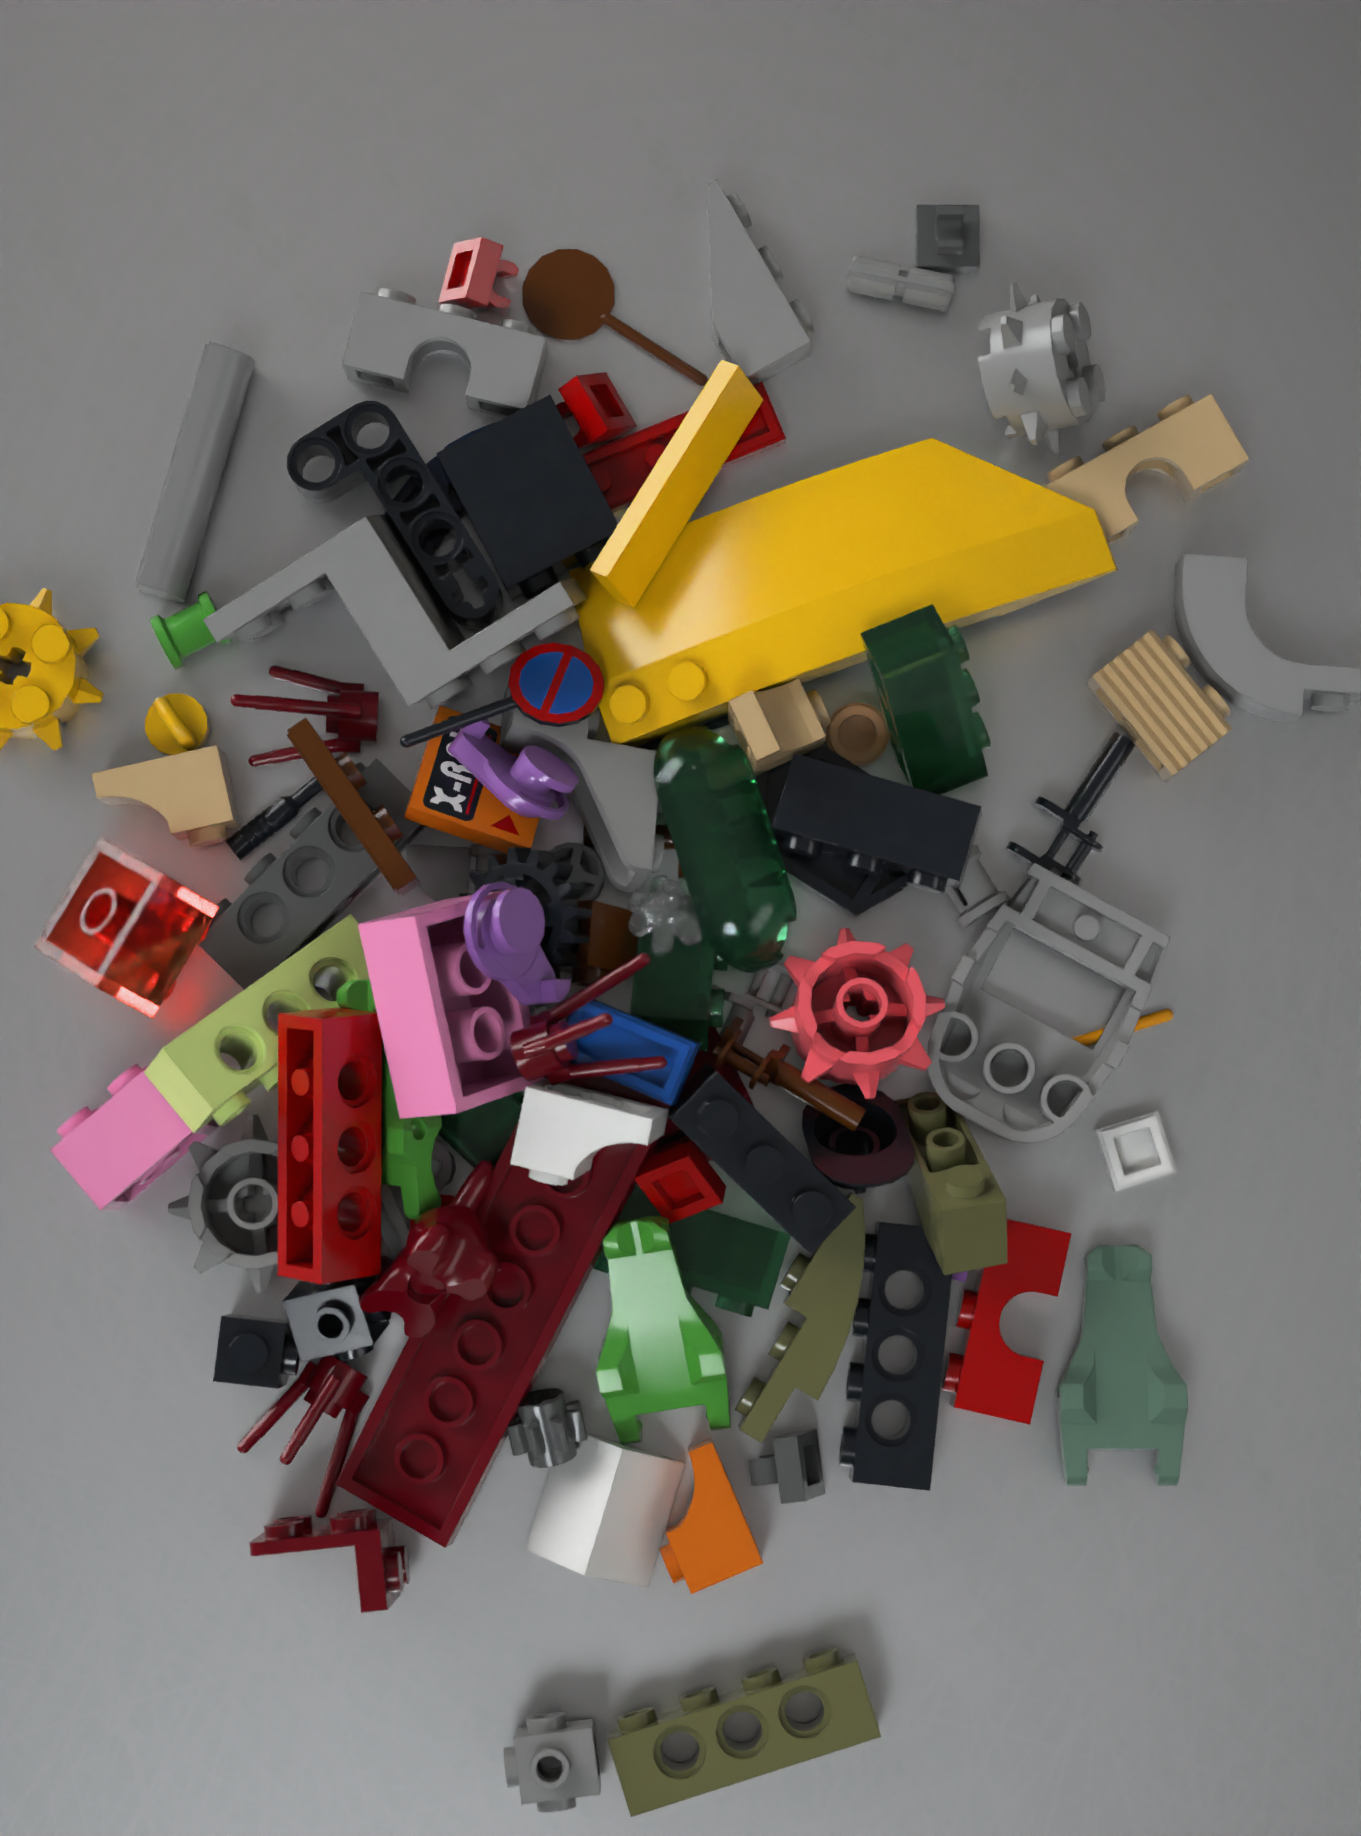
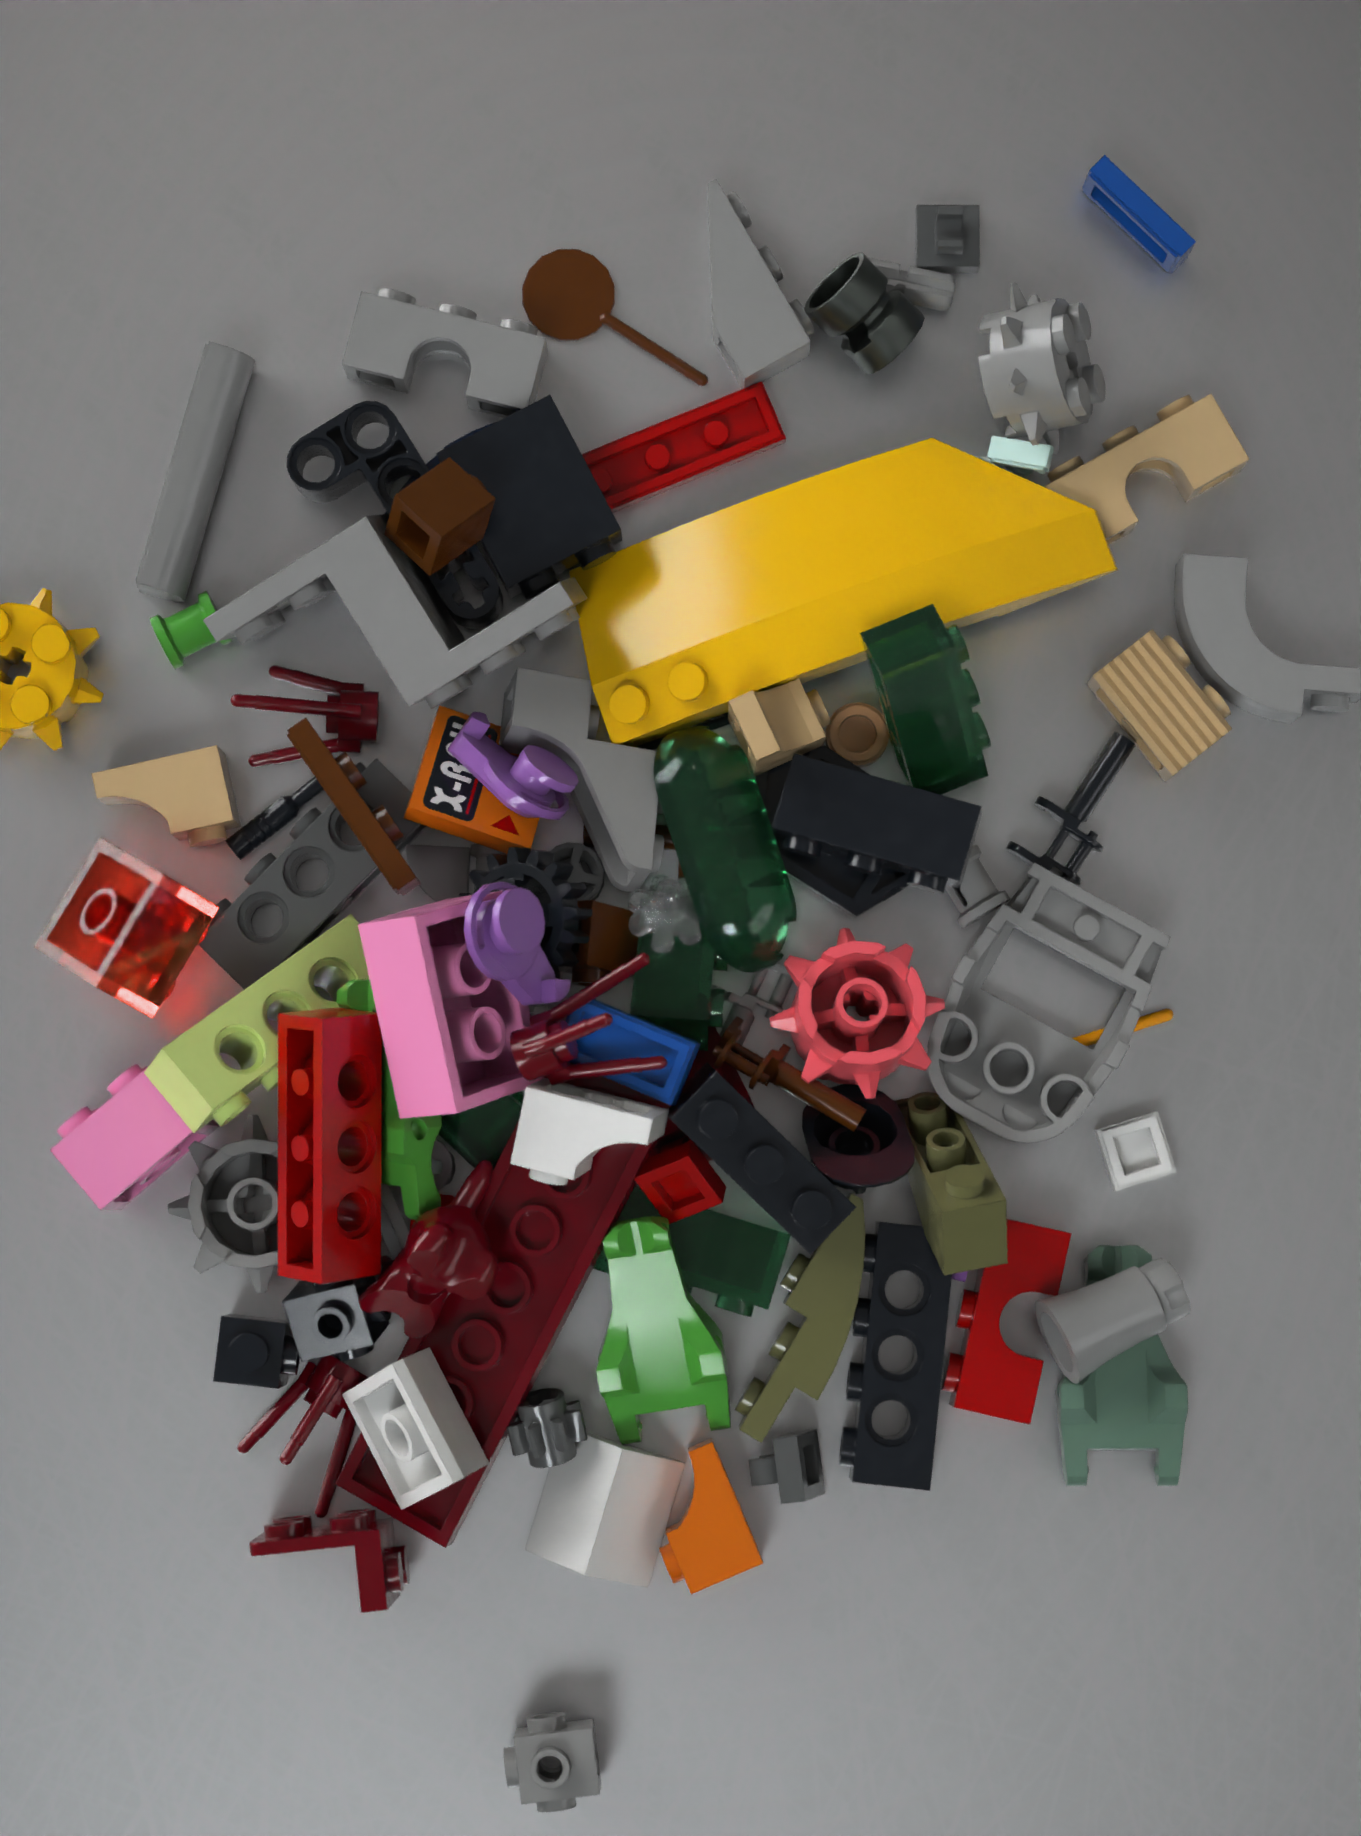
yellow tile [145,693,210,756] -> none
piece [400,642,605,748] -> none
red tile [438,237,519,310] -> none
red tile [556,372,637,448] -> none
yellow tile [590,360,763,609] -> none
olive brick [607,1647,881,1817] -> none
none -> white slope [342,1347,489,1510]
none -> reddish brown brick [384,457,496,576]
none -> pearl dark grey wheel [804,252,925,374]
none -> light aqua tile [987,435,1054,476]
none -> light grey plant [1035,1258,1191,1384]
none -> blue tile [1082,155,1196,273]

